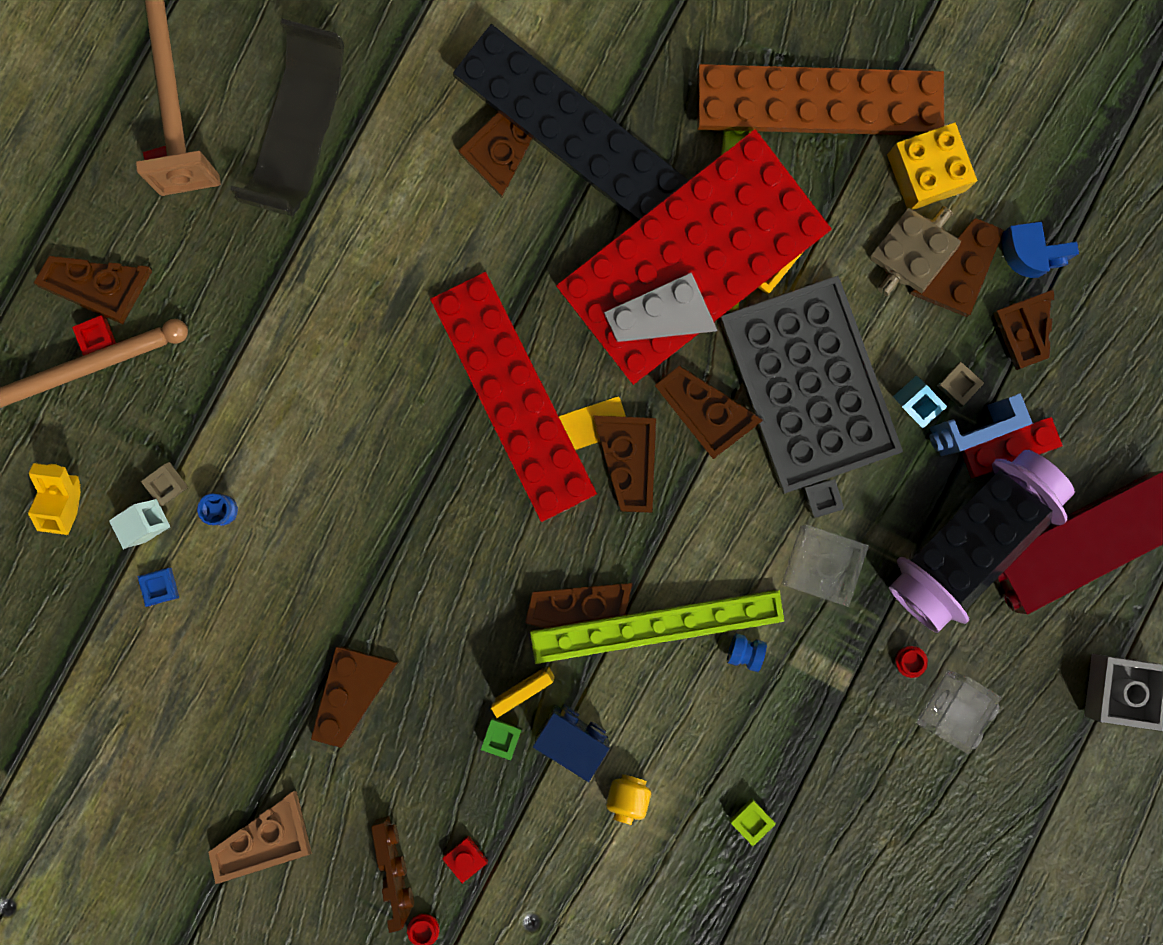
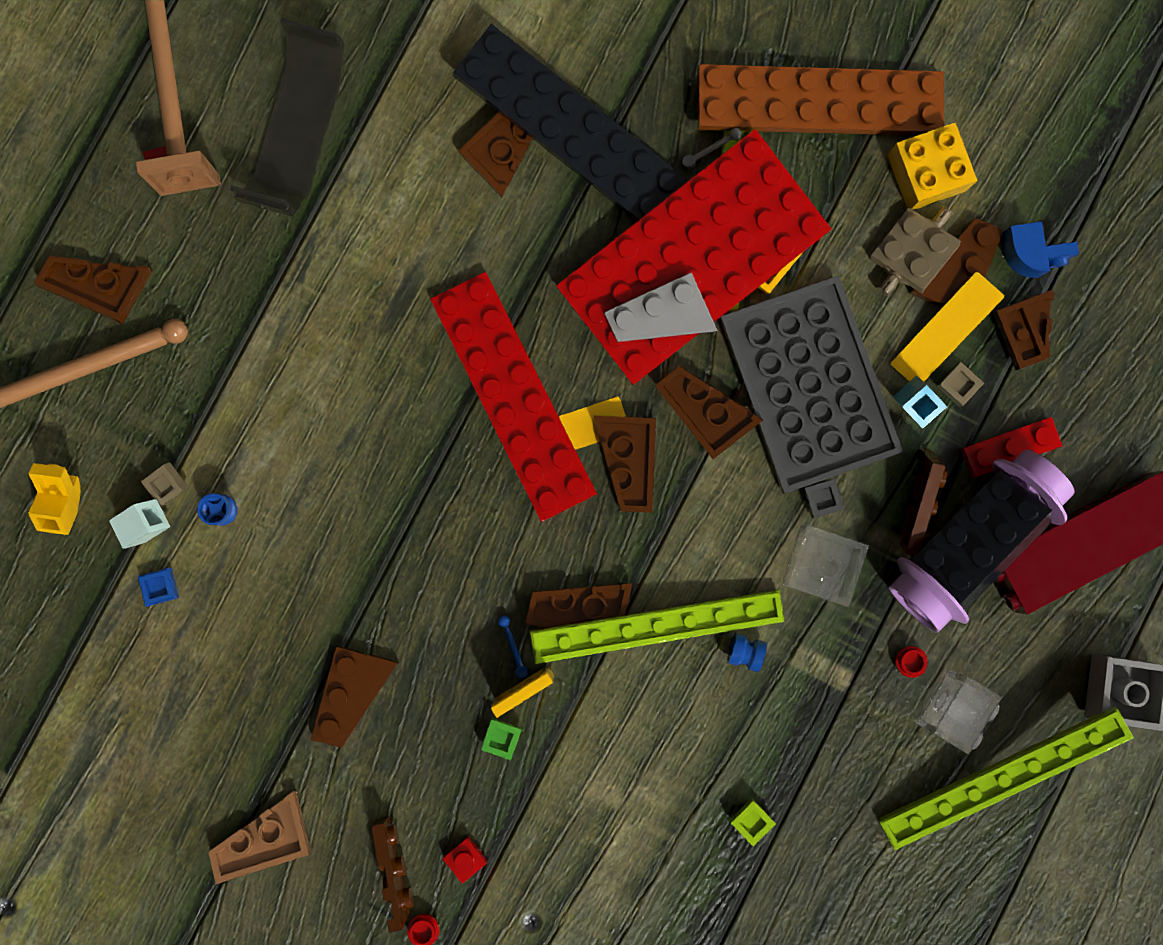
red plate [72,315,116,356] -> none
dark blue brick [533,704,610,782] -> none
yellow head [606,774,651,825] -> none
medium blue panel [929,393,1033,456] -> none
none -> blue hinge [498,615,529,678]
none -> light grey hinge [682,128,742,169]
none -> lime tile [879,706,1134,850]
none -> yellow sticker [891,272,1004,382]
none -> reddish brown wing [900,448,947,556]

